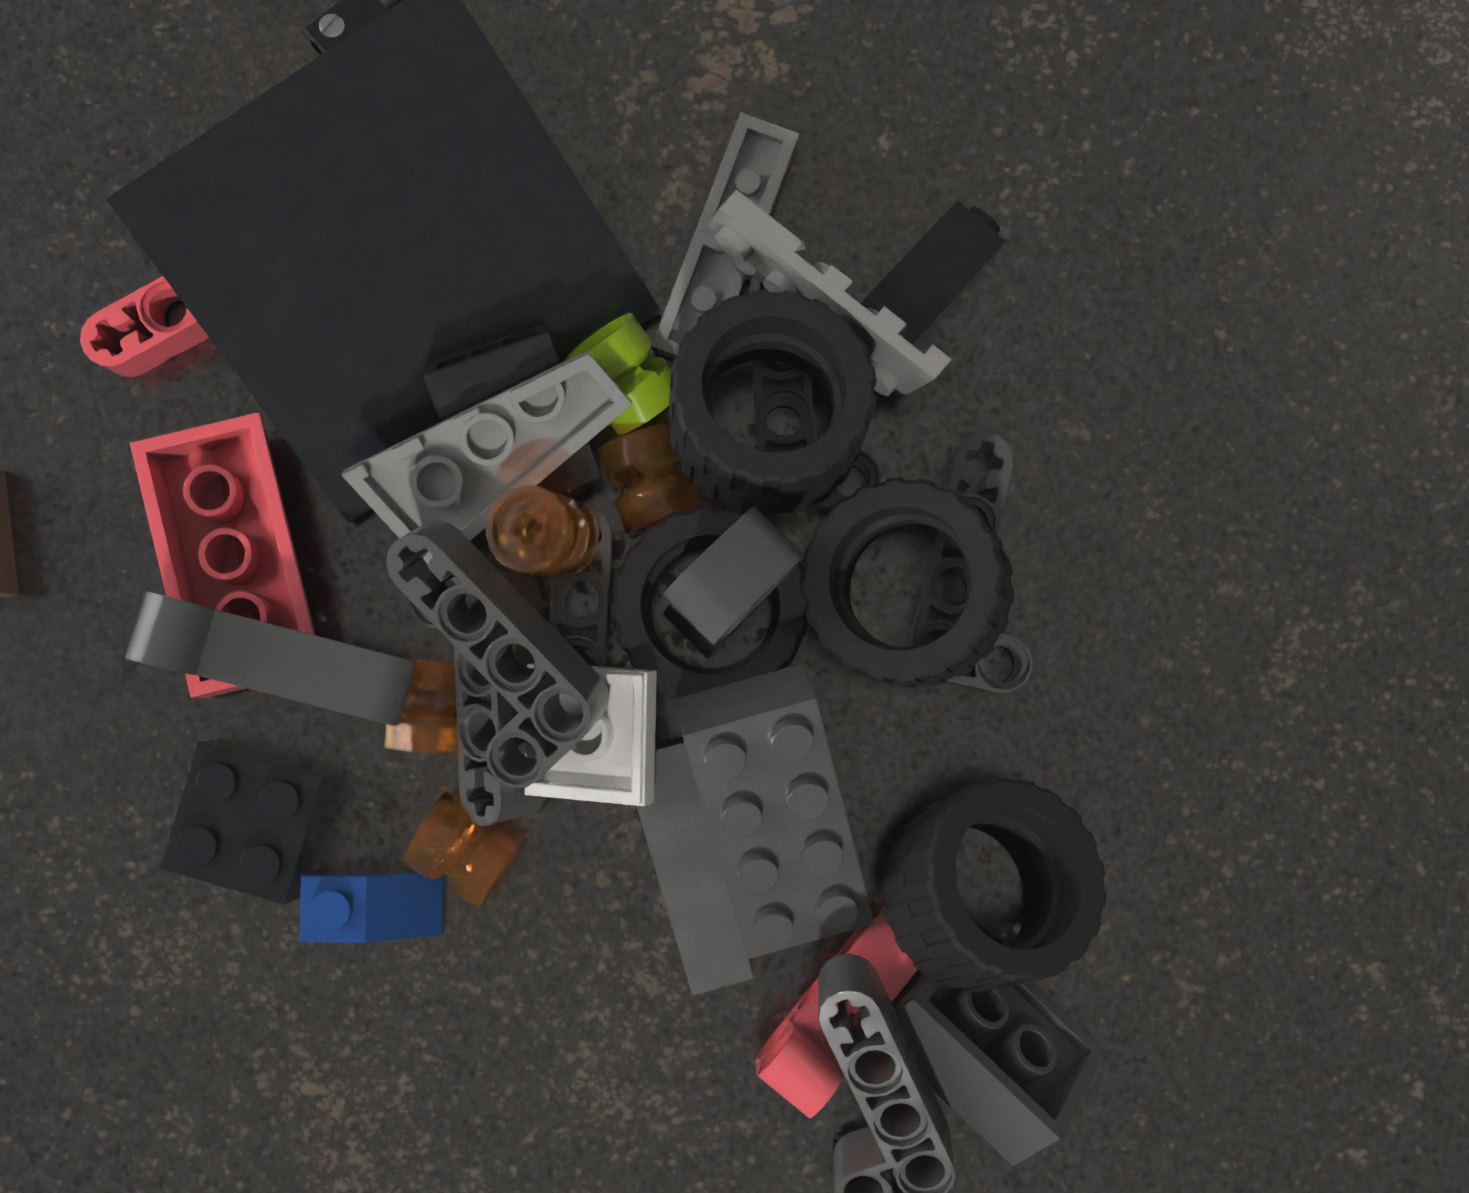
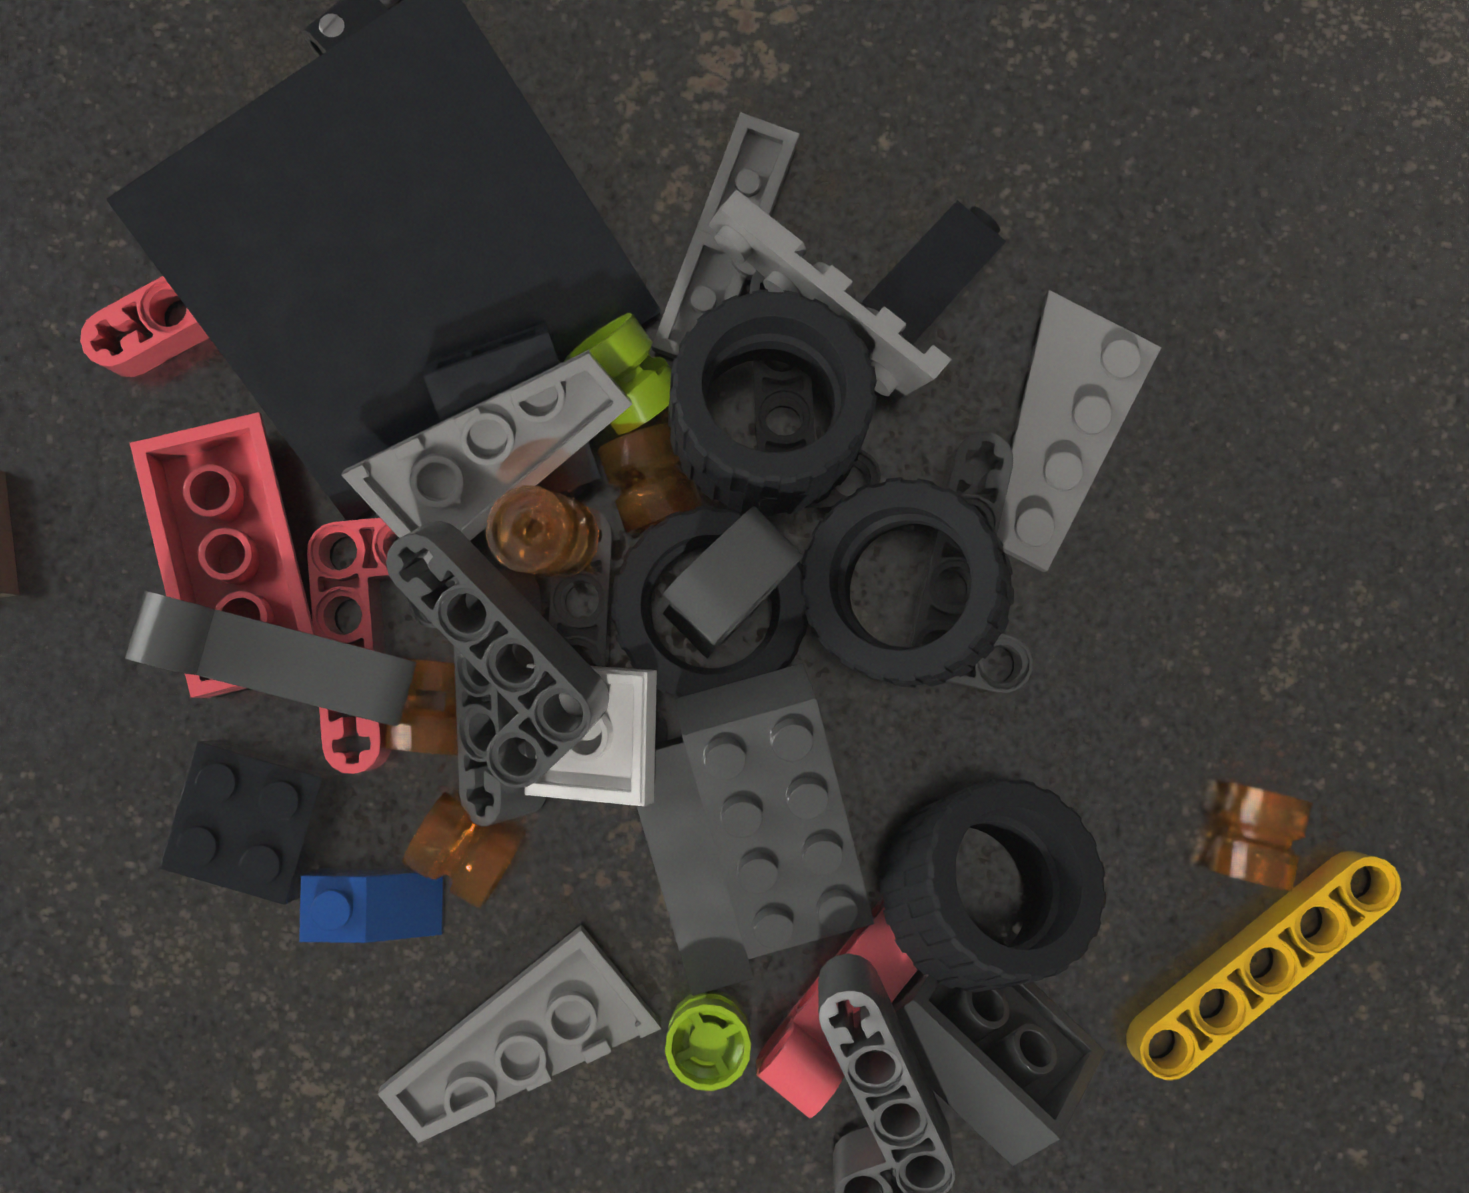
none -> coral beam [307,518,398,774]
none -> light grey wing [378,925,662,1143]
none -> lime wheel [665,990,751,1091]
none -> light grey wing [997,290,1162,572]
none -> yellow beam [1126,851,1401,1080]
none -> clear orange wheel [1207,782,1313,892]

